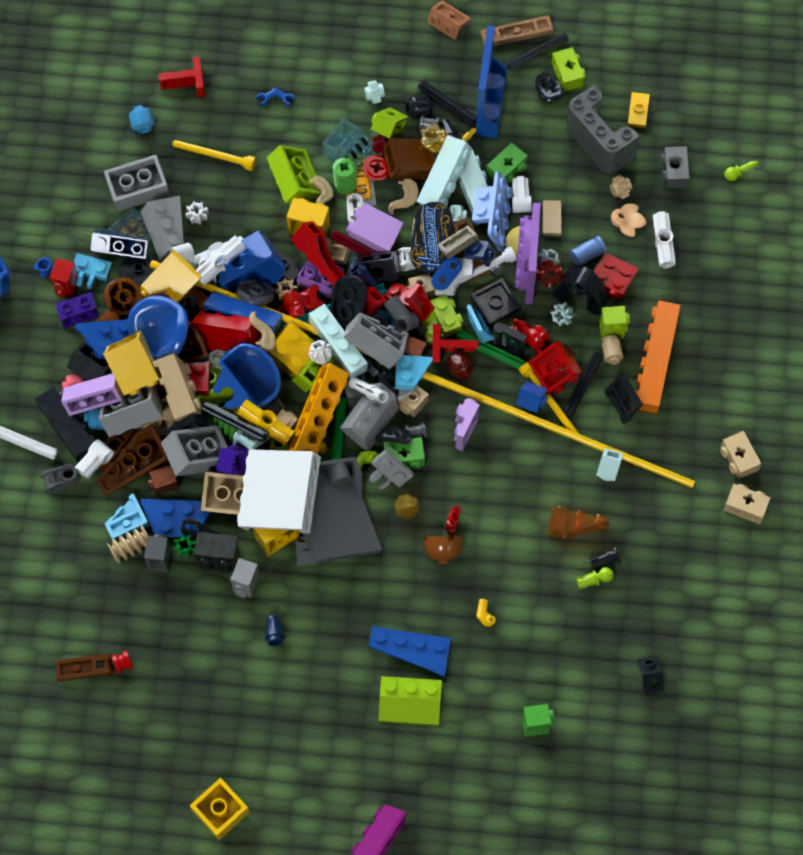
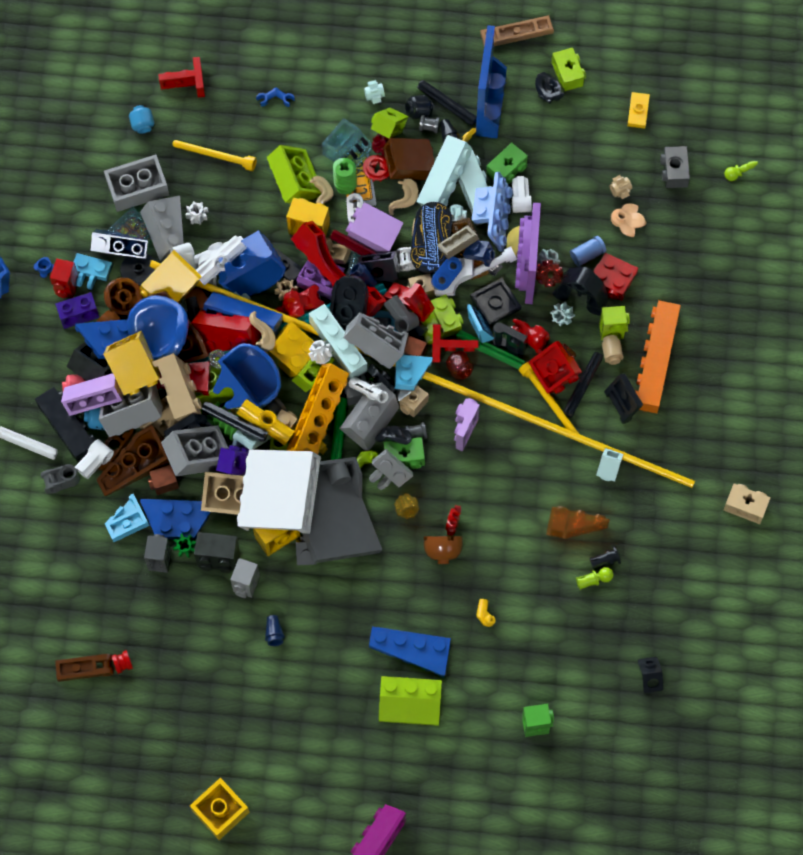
tan piece [107,525,148,564] -> none
black piece [180,519,221,536] -> none
flat silver tile [237,279,274,305] -> none
clear yellow brick [420,123,448,153] -> none
nougat bracket [427,0,471,40] -> none
black axle [505,33,569,71] -> none
blue brick [516,381,548,413] -> none
tan tile [542,200,561,236] -> none
dark grey windscreen [566,85,640,174] -> none
white piece [652,211,676,268] -> none
tan brick [720,431,761,479] -> none

